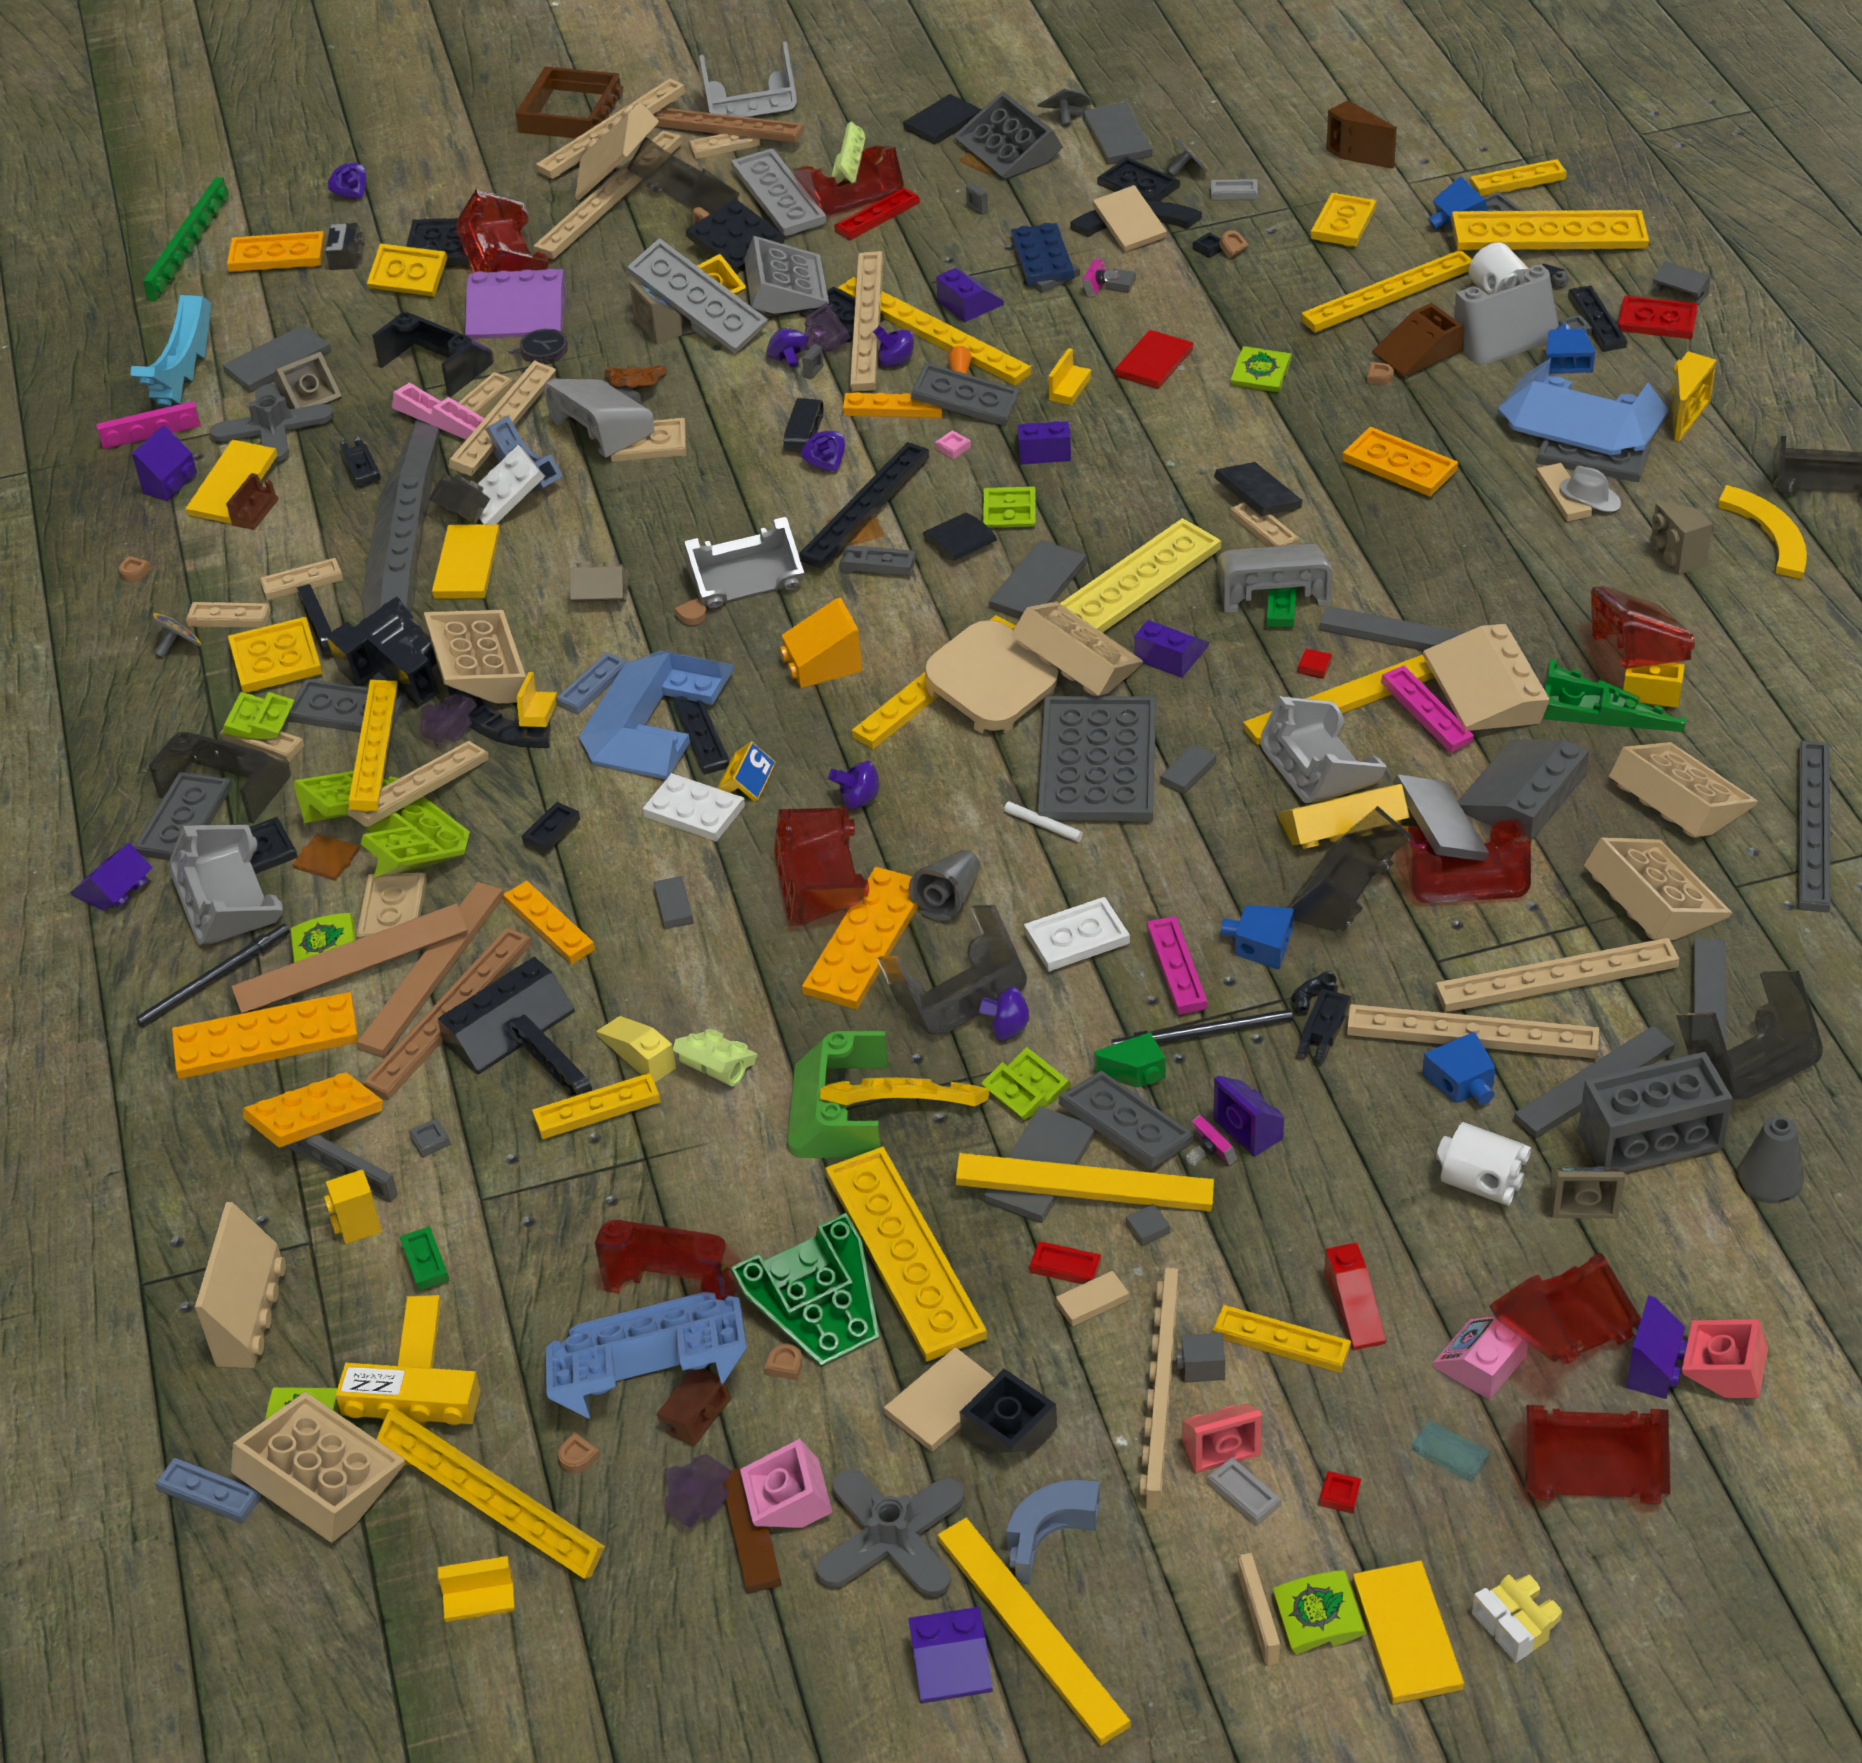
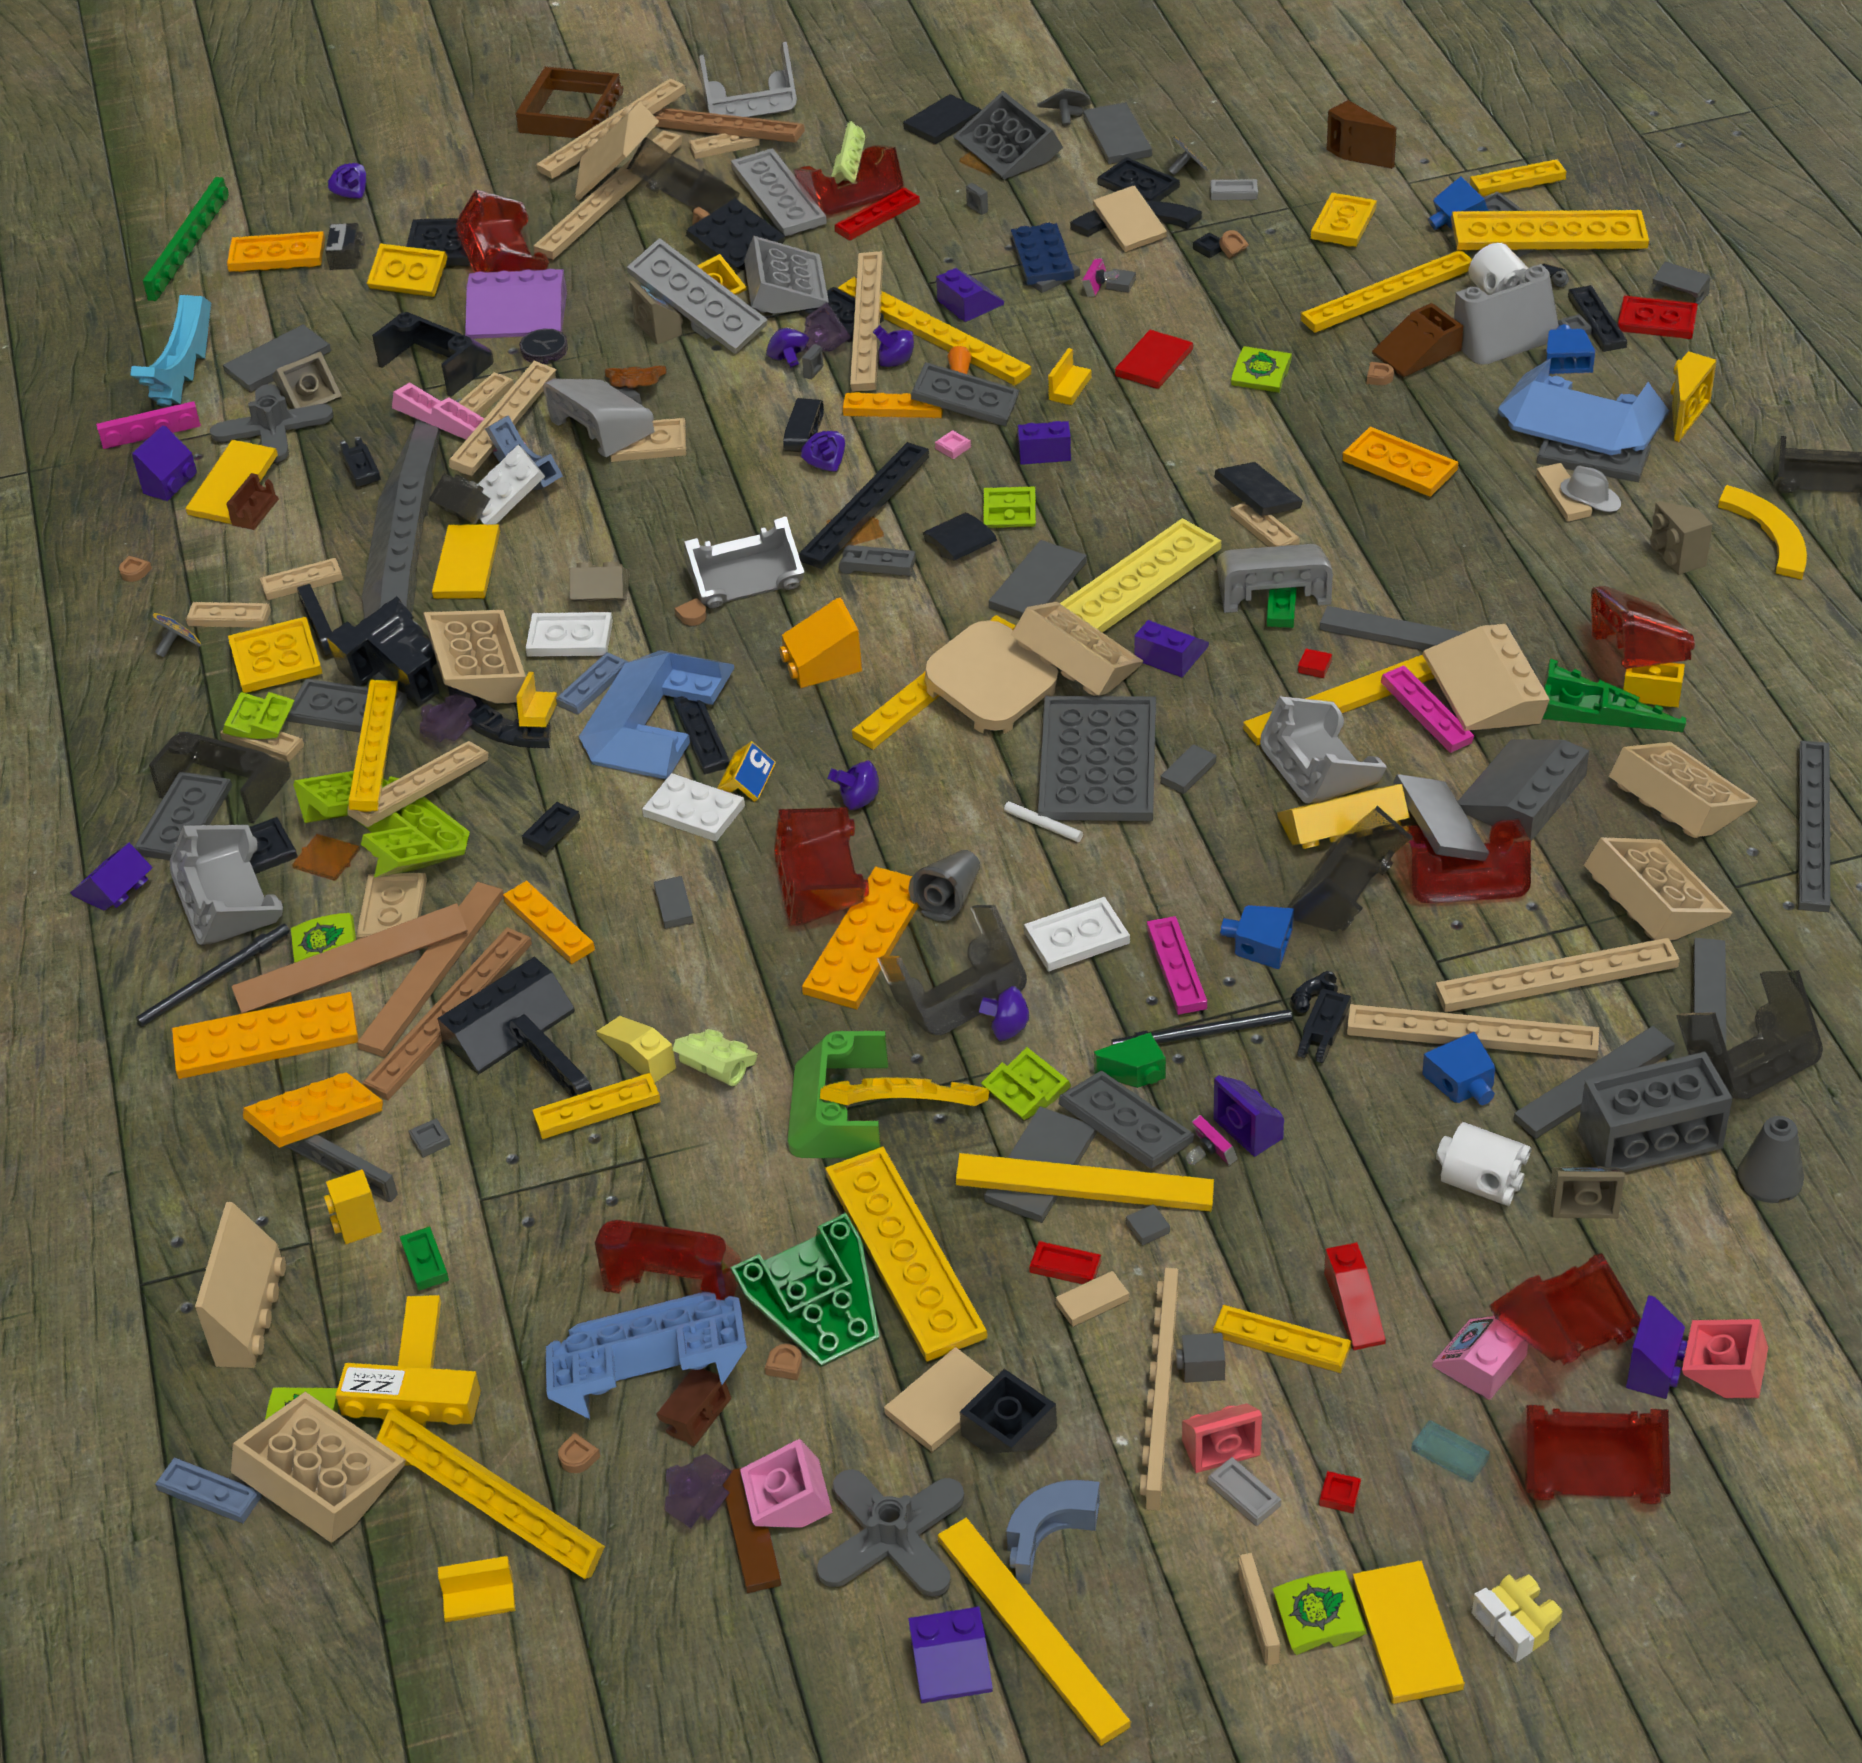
none -> white plate [526,612,613,657]

